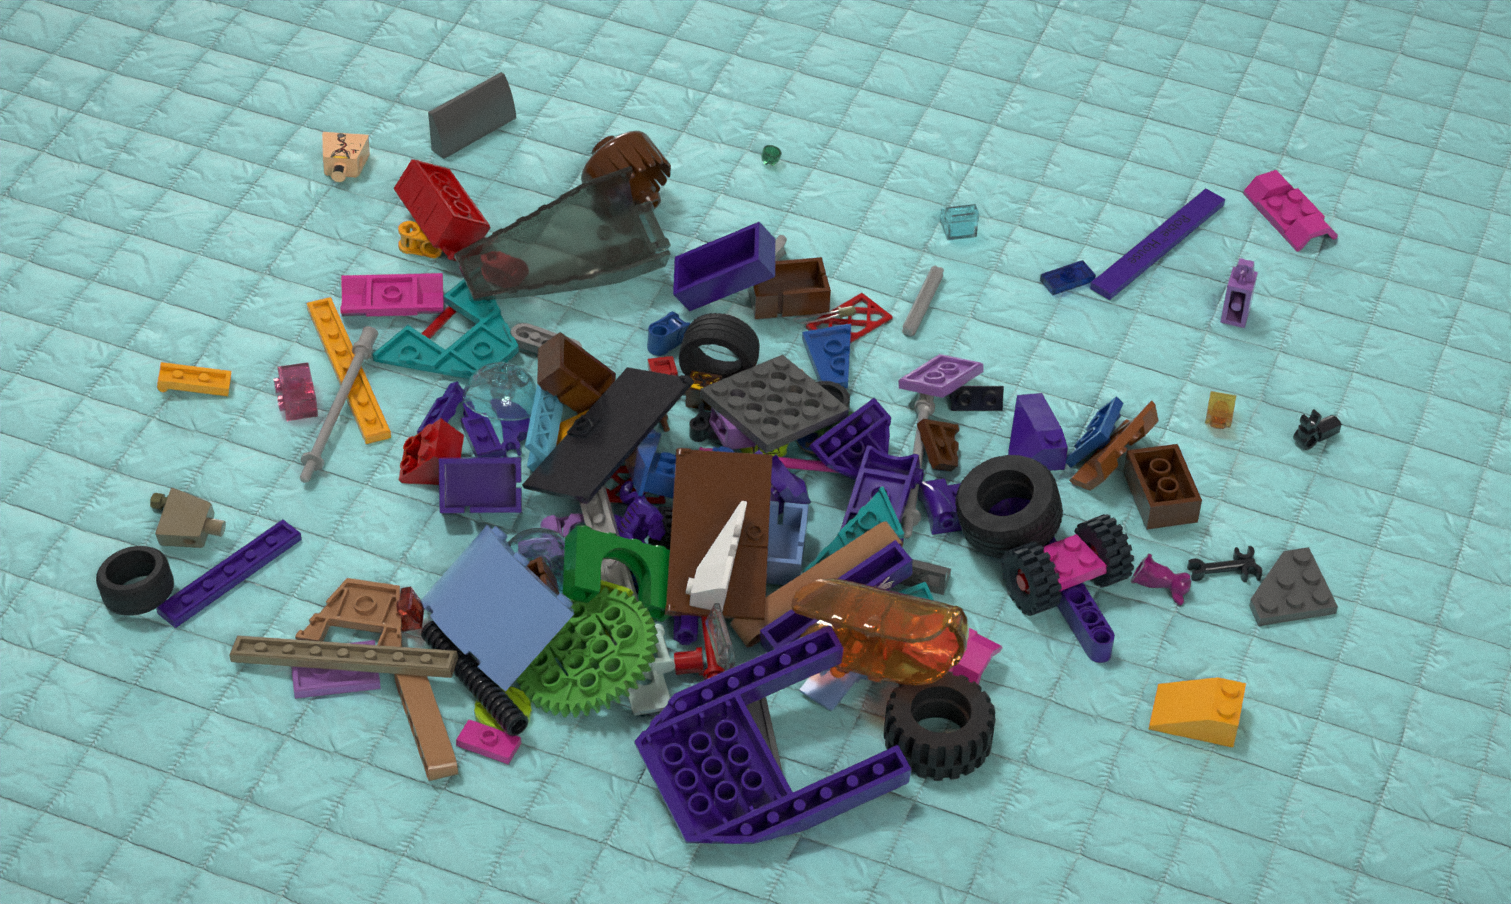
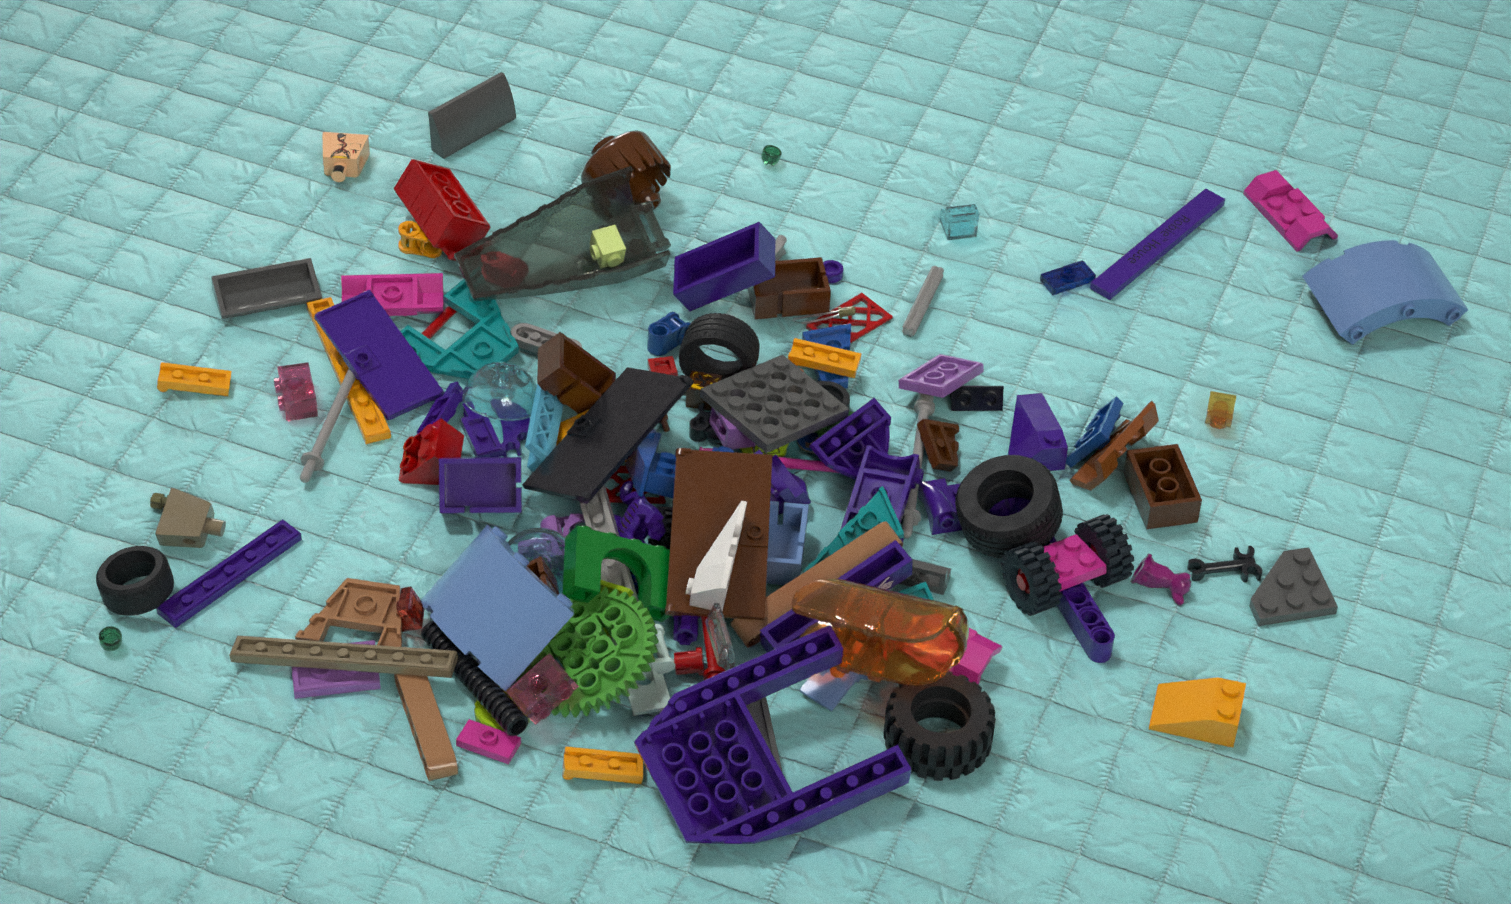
medium lavender hinge [1220,258,1258,328] -> none
black bar [1293,409,1342,450] -> none
none -> clear green hinge [99,626,122,651]
none -> dark grey slope [211,258,322,319]
none -> dark purple door [314,290,445,420]
none -> clear pink brick [506,653,579,725]
none -> light orange hinge [562,746,643,784]
none -> yellowish green brick [590,225,626,269]
none -> light orange hinge [788,338,862,378]
none -> dark purple tile [823,260,844,283]
none -> medium blue panel [1302,240,1468,345]

